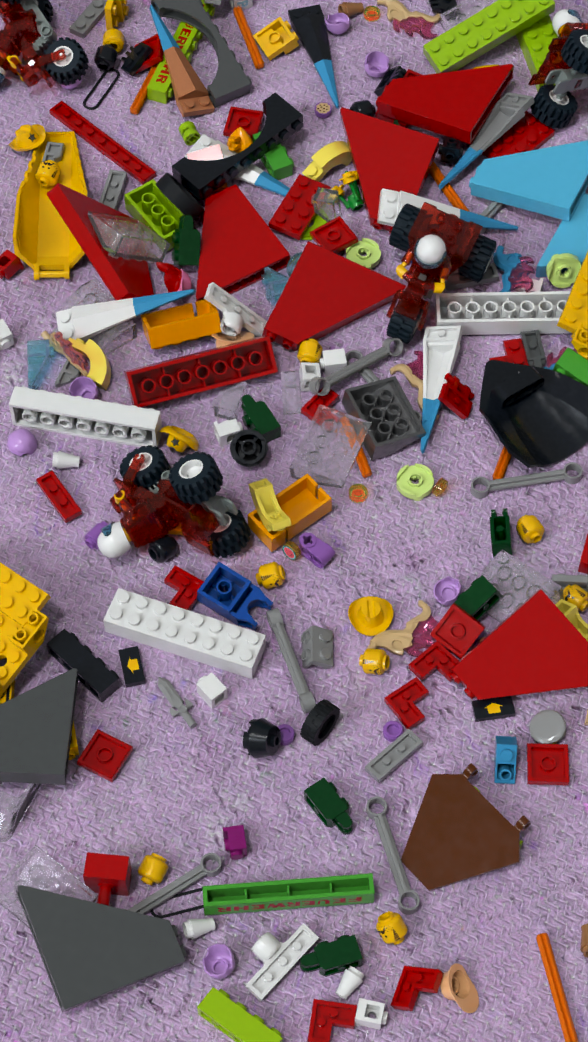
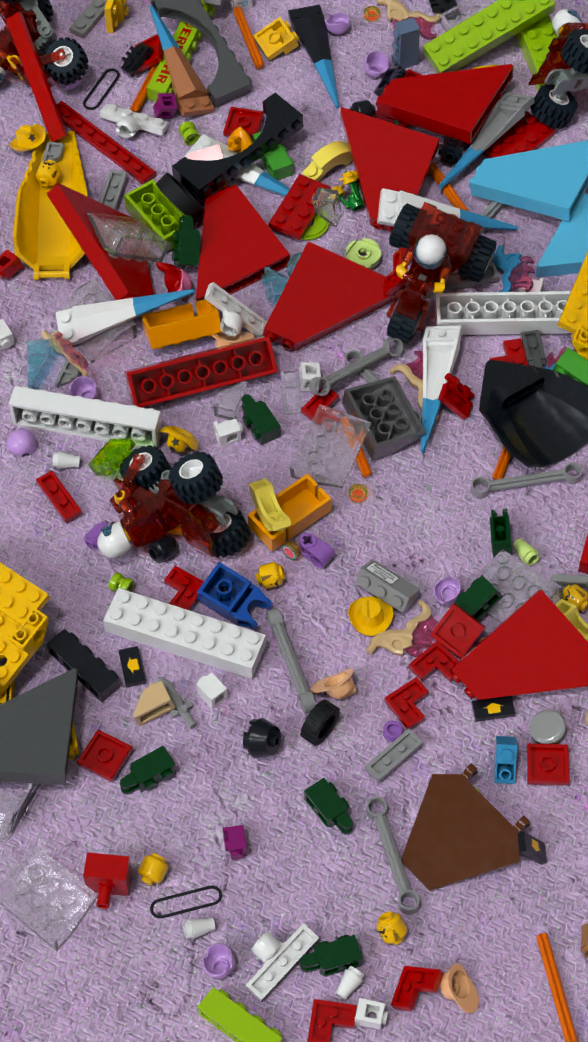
dark grey slope [15,885,186,1013] -> none
light yellow arch [66,338,111,390] -> none
black head [94,44,118,71] -> none
yellow head [103,29,124,53] -> none
light grey piece [124,853,222,914] -> none
bright green brick [202,873,375,916] -> none
black cone [230,429,268,467] -> none
medium lavender tile [278,724,295,746] -> none
yellow head [297,339,323,364] -> none
light grey bracket [301,625,333,669] -> none
red plate [310,216,358,254] -> none
tile [315,102,332,118] -> none
white brick [319,348,347,376] -> none
medium nougat cone [338,2,364,17] -> none
yellow head [359,648,390,675] -> none
yellowish green plate [396,464,434,501] -> none
clear yellow tile [431,477,448,497] -> none
yellow head [516,515,545,543] -> none
yellowish green plate [546,253,581,288] -> none
none -> red tile [6,12,68,143]
none -> clear neon green plate [88,439,136,476]
none -> white plate [100,104,169,139]
none -> lime wheel [108,572,135,592]
none -> dark green hinge [120,746,177,795]
none -> tan slope [133,680,175,726]
none -> magenta brick [153,93,178,119]
none -> light nougat piece [310,668,357,699]
none -> light grey brick [355,559,420,613]
none -> red plate [384,247,409,296]
none -> sand blue brick [392,17,420,69]
none -> yellowish green cone [513,538,540,566]
none -> black tile [517,831,547,864]

